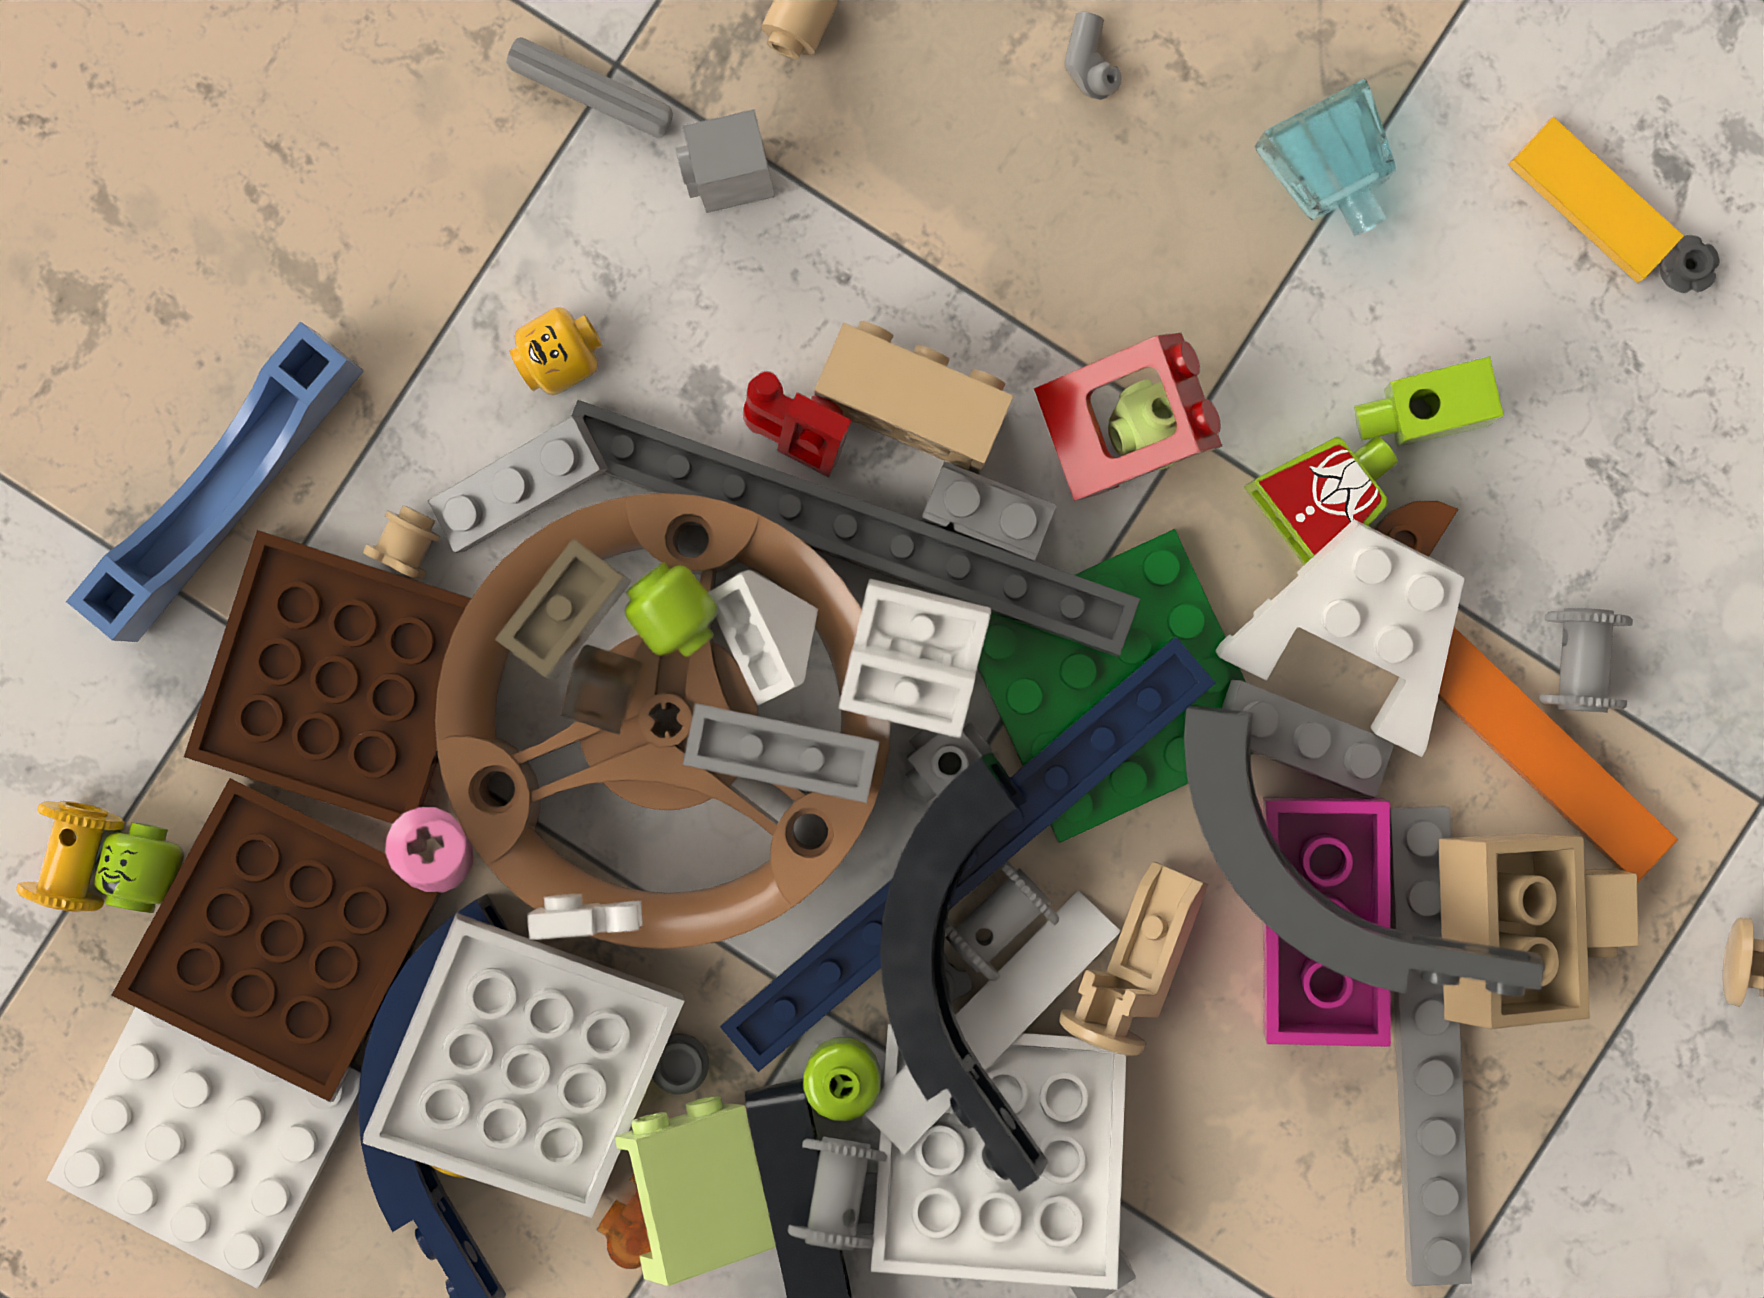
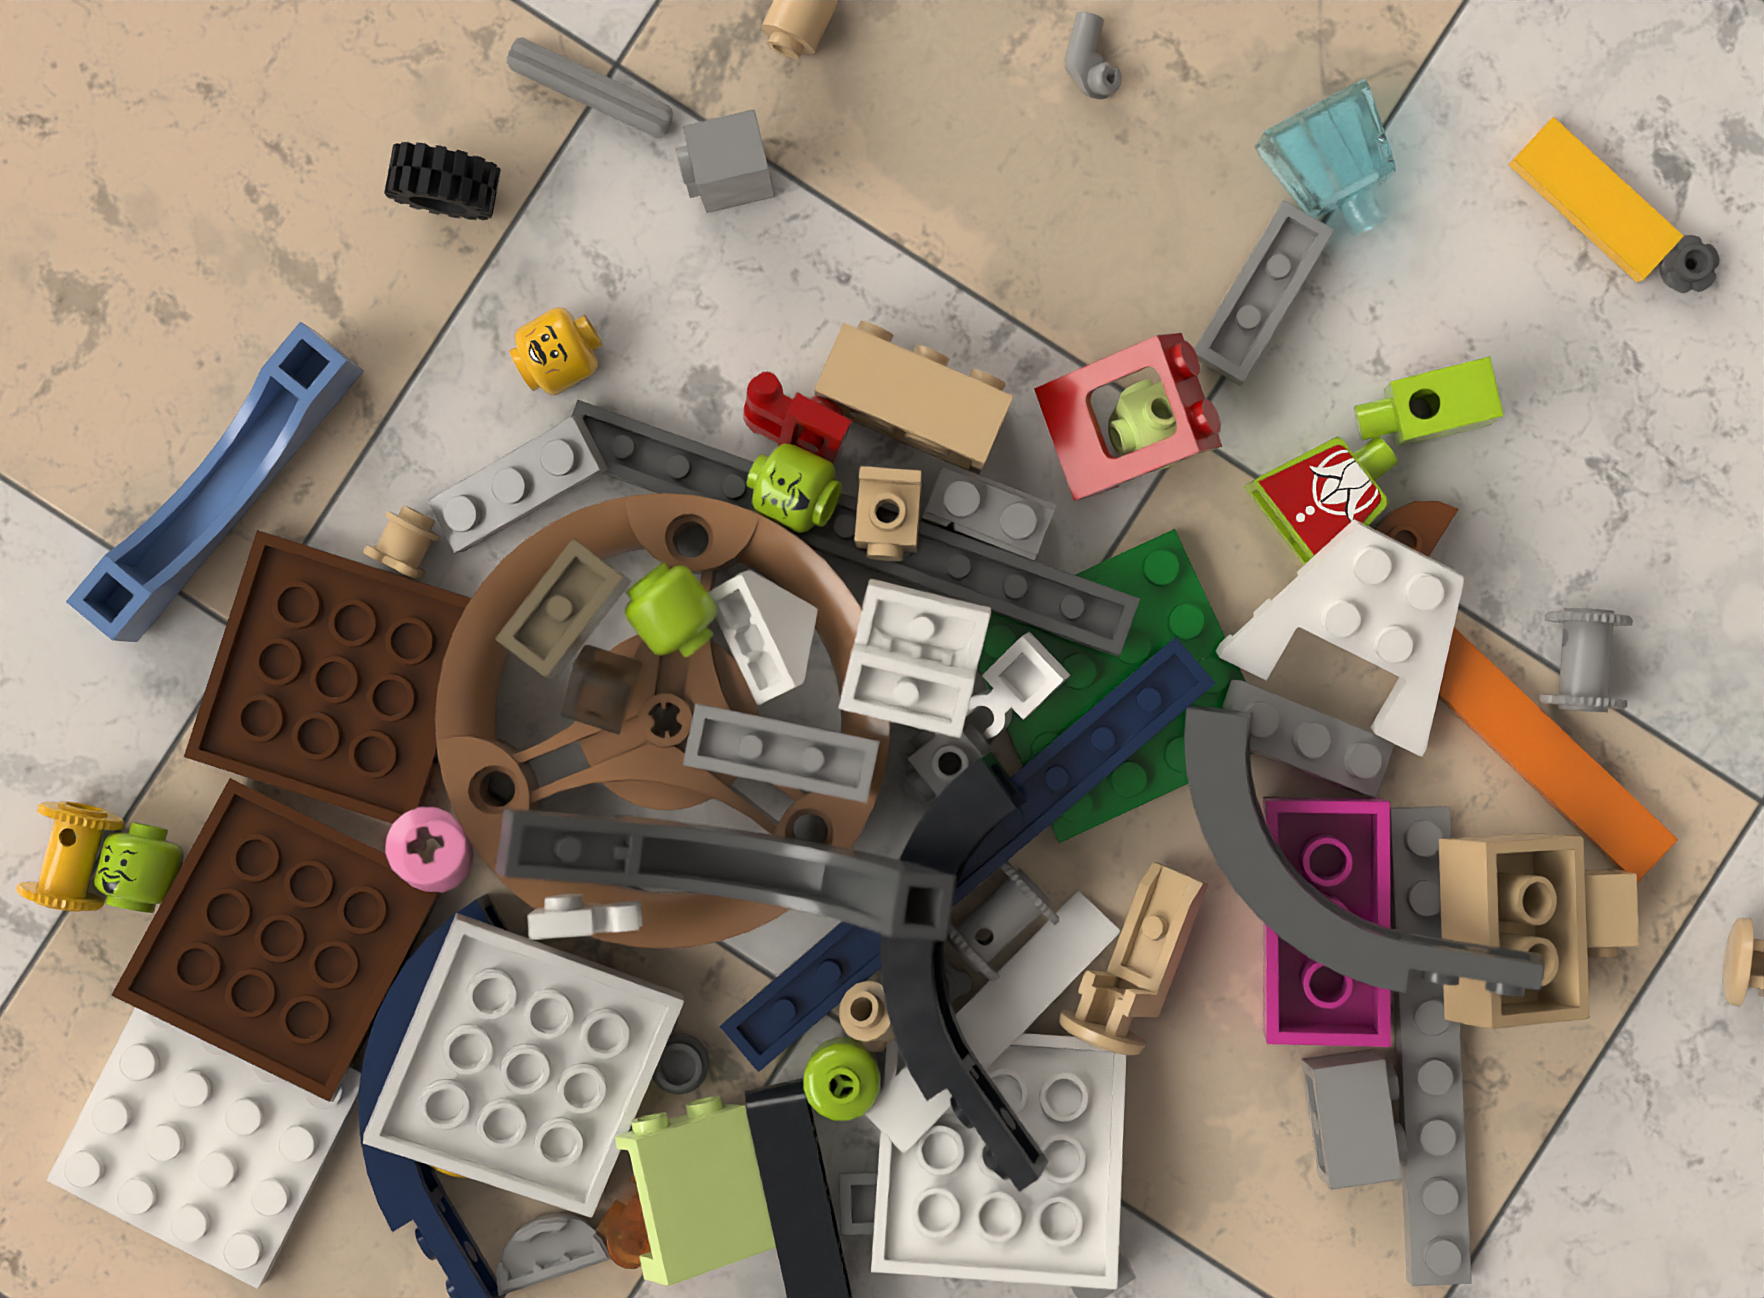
light grey hose [788,1137,887,1251] -> none
none -> black tyre [384,142,501,220]
none -> dark grey arch [495,808,955,941]
none -> light grey plate [496,1213,615,1296]
none -> lime head [747,443,842,533]
none -> tan brick [839,981,895,1053]
none -> tan brick [854,466,923,561]
none -> white plate [966,632,1071,739]
none -> light grey plate [1194,200,1335,386]
none -> light grey brick [1301,1049,1408,1190]

